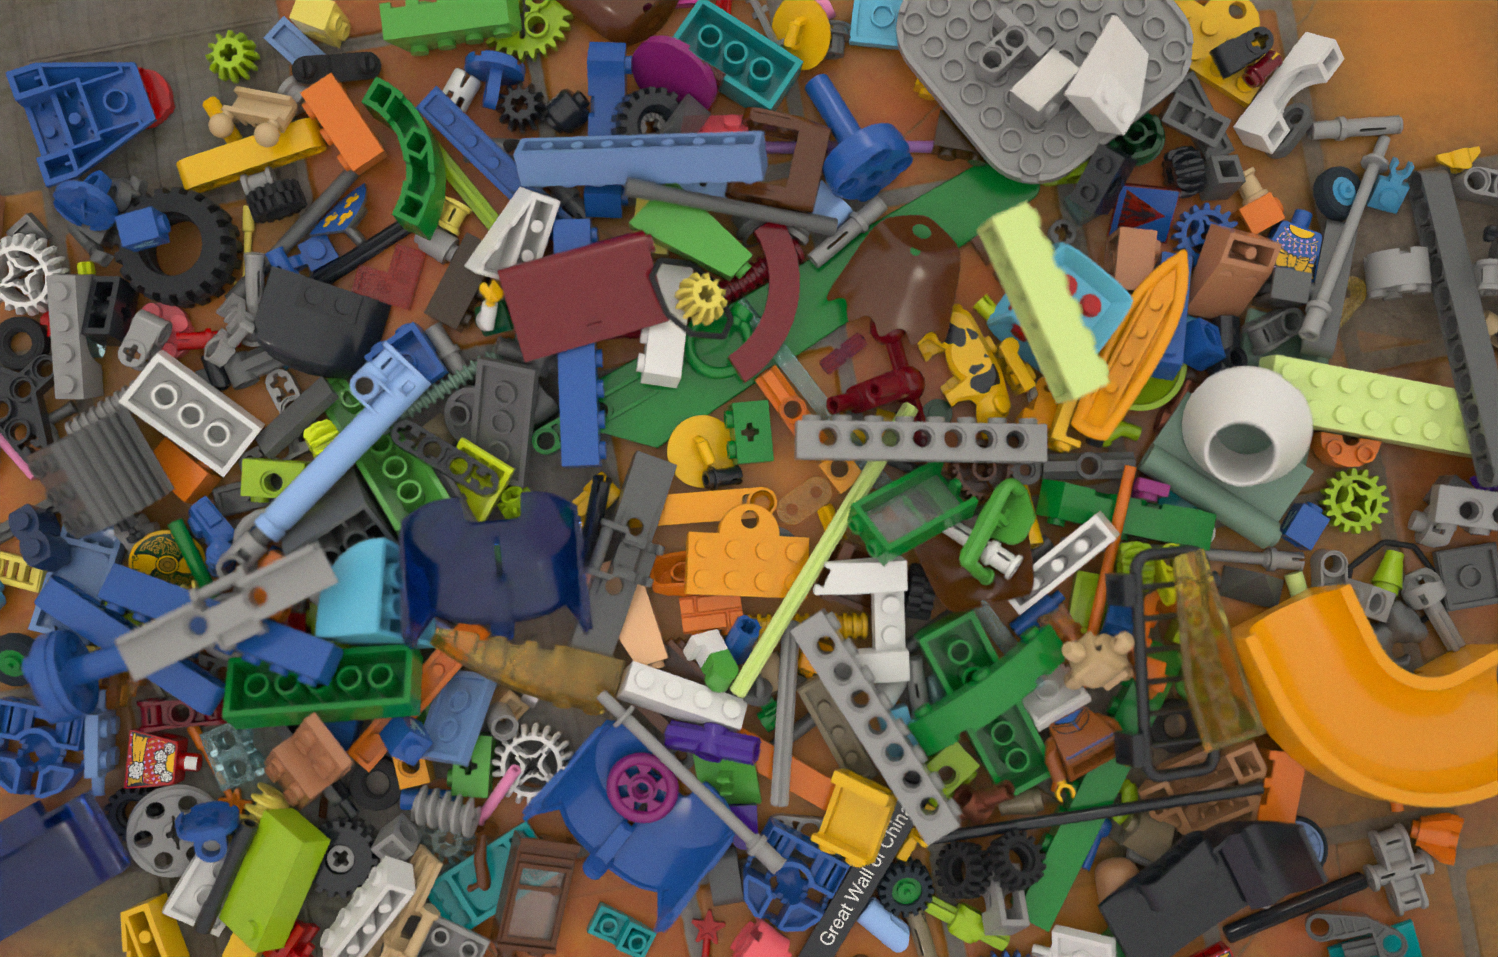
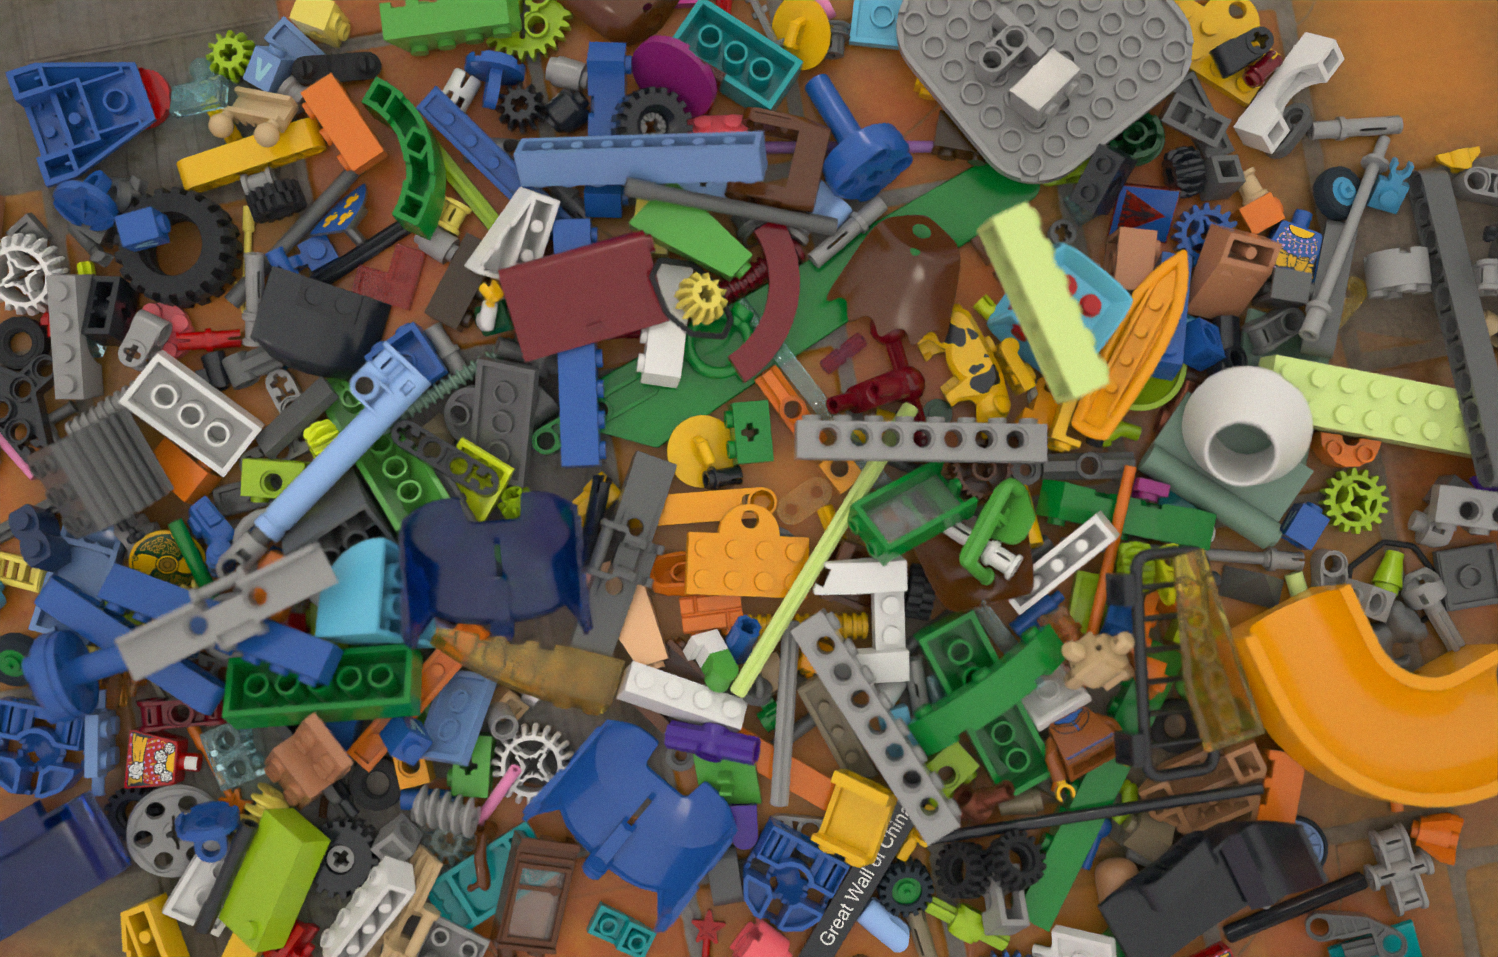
light grey piece [204,293,254,367] -> none
light grey bar [596,689,786,874] -> none
magenta plate [606,752,679,823] -> none
dark grey slope [658,94,711,134] -> none
white slope [1064,15,1149,135] -> none
none -> clear light blue plate [169,58,229,119]
none -> medium blue brick [243,43,295,93]
none -> light grey brick [545,56,588,92]

